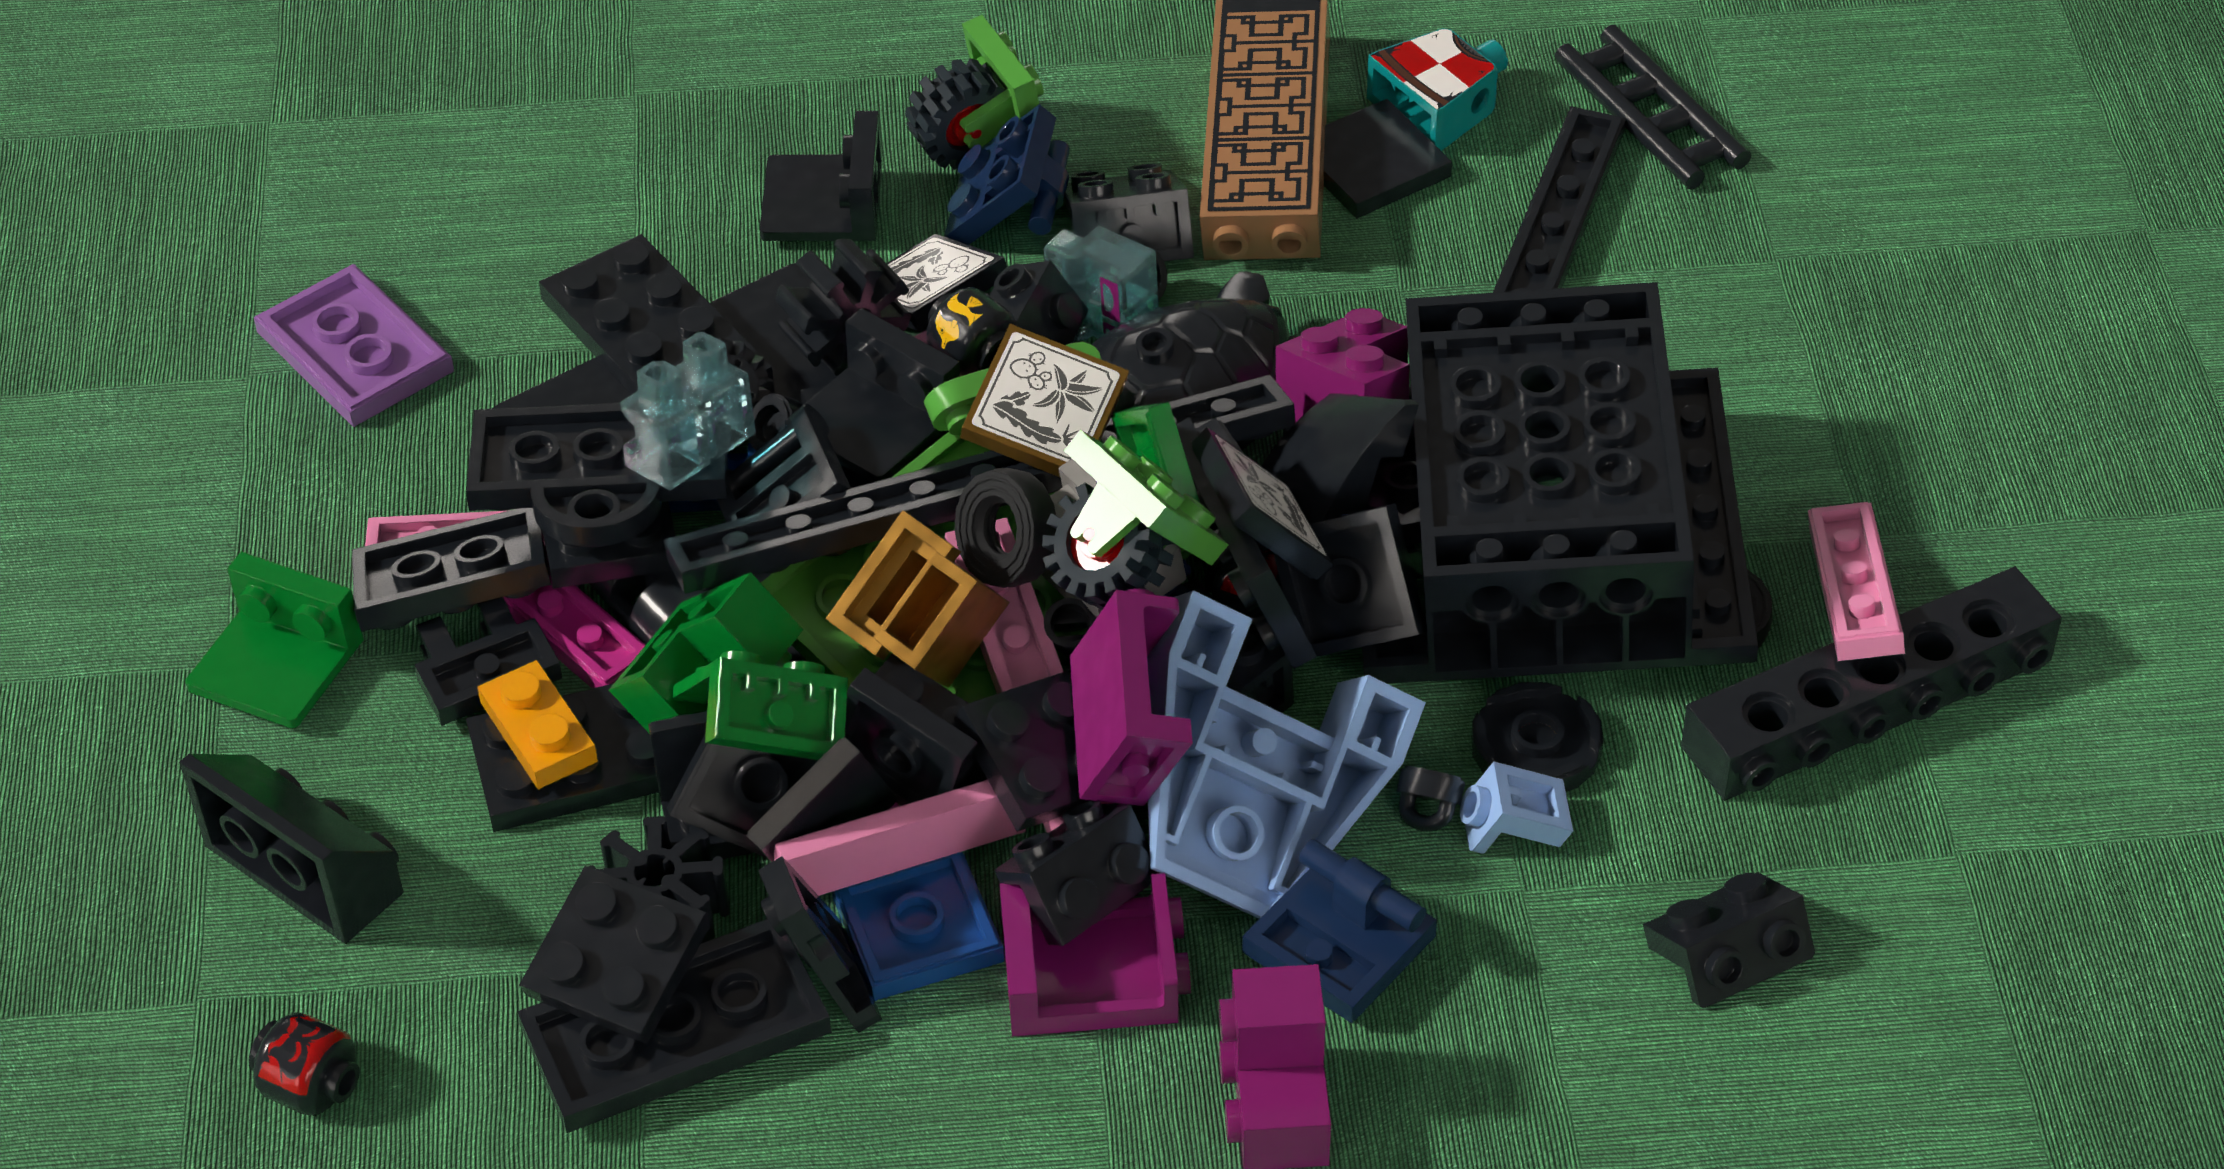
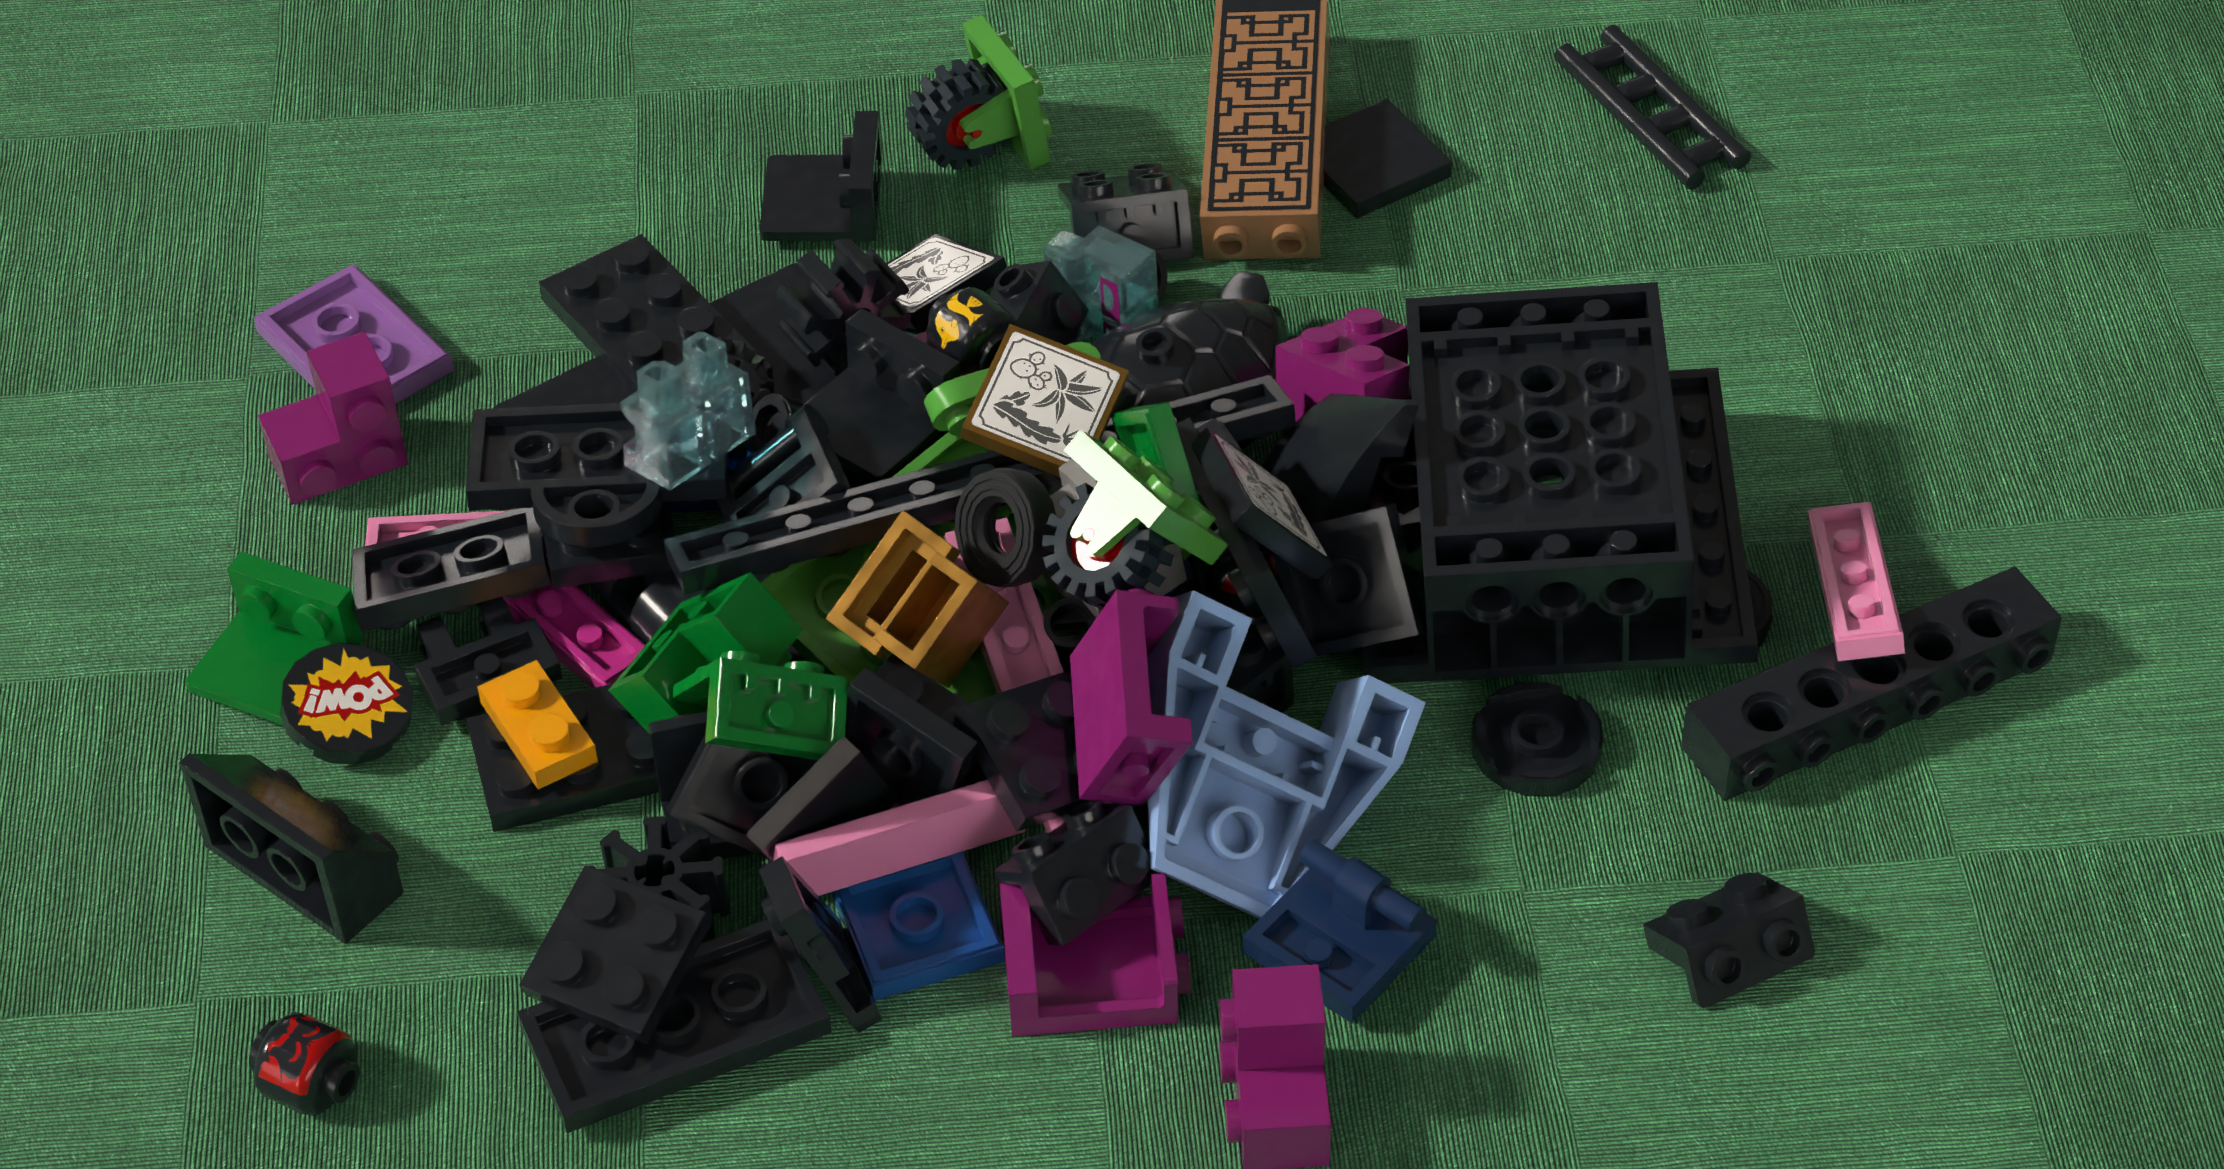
dark blue plate [944,104,1070,245] -> none
torso [1367,28,1508,151] -> none
black tile [1396,766,1465,832] -> none
light blue bracket [1460,761,1573,854] -> none
black tile [1493,106,1626,293] -> none
none -> magenta brick [258,331,408,505]
none -> tile [280,643,413,765]

